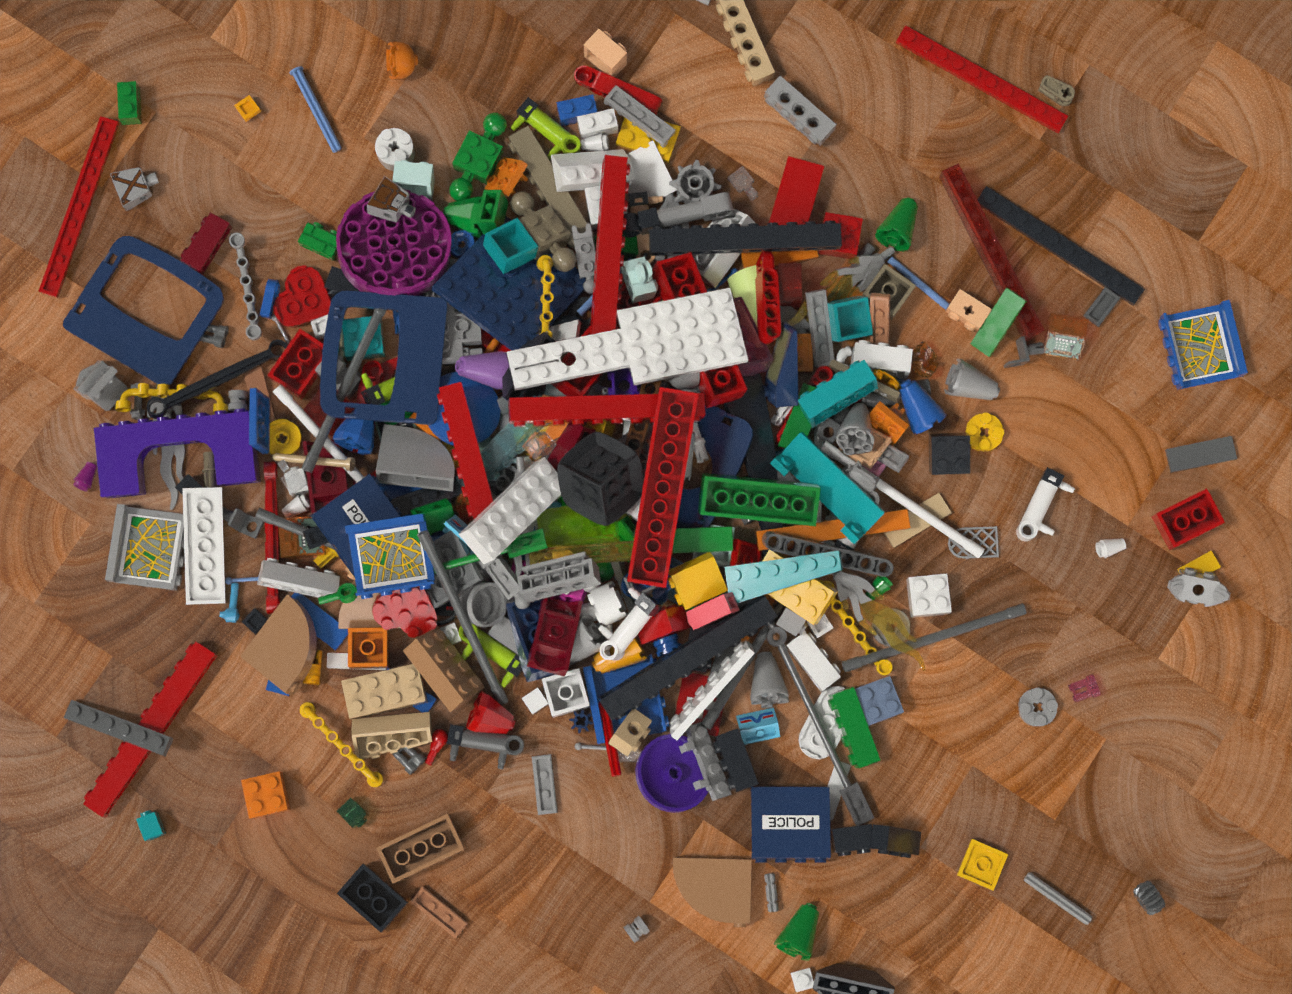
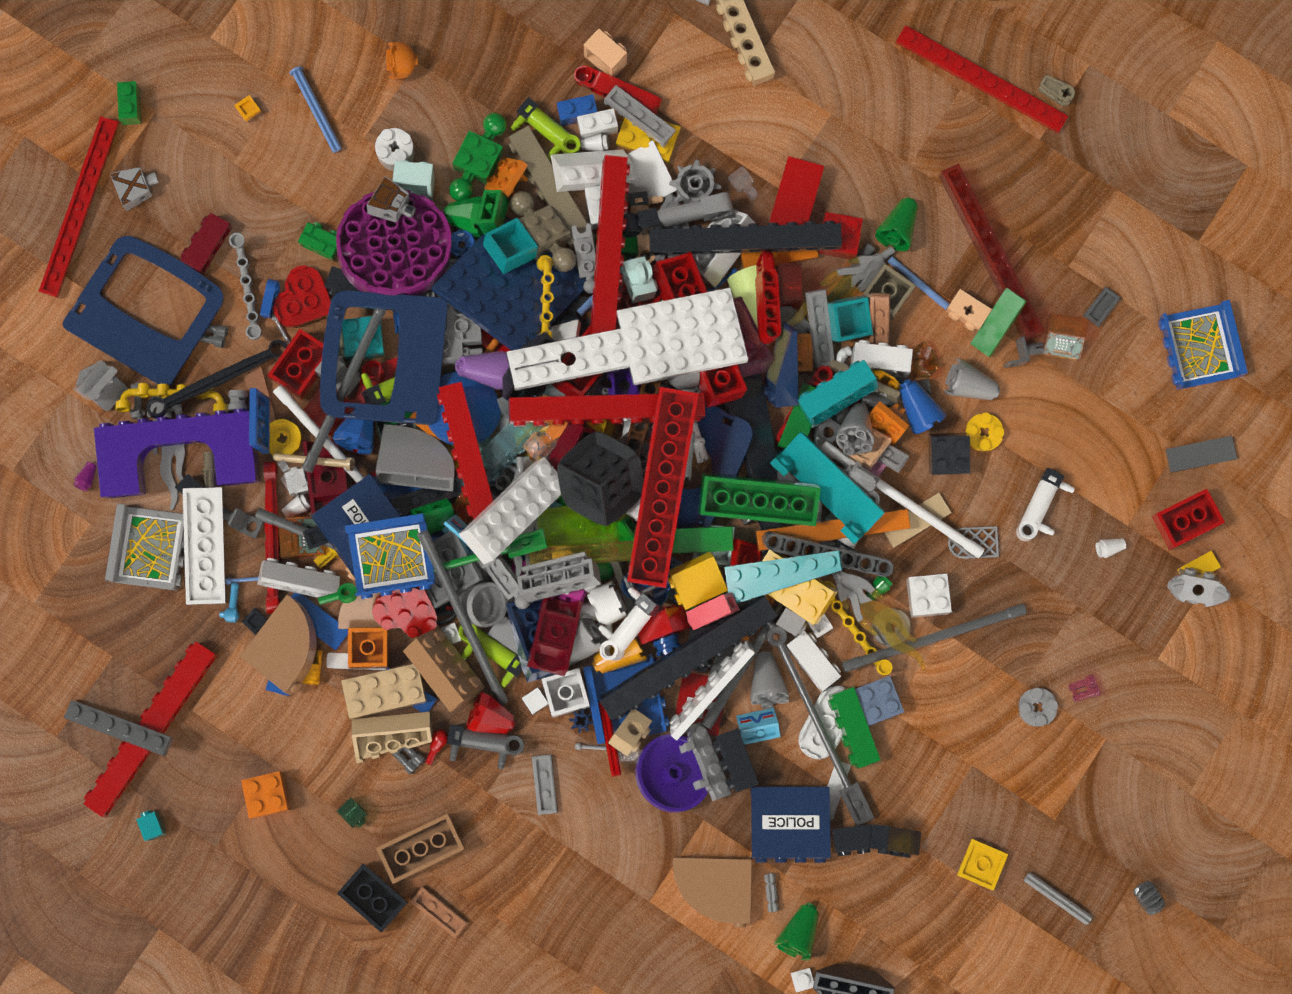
yellow bar [300,702,383,787] -> none
white plate [311,314,328,340] -> none
light grey wheel [623,916,650,943] -> none
light grey brick [764,76,836,146] -> none
white axle [771,406,793,427] -> none
black plate [975,186,1145,306] -> none

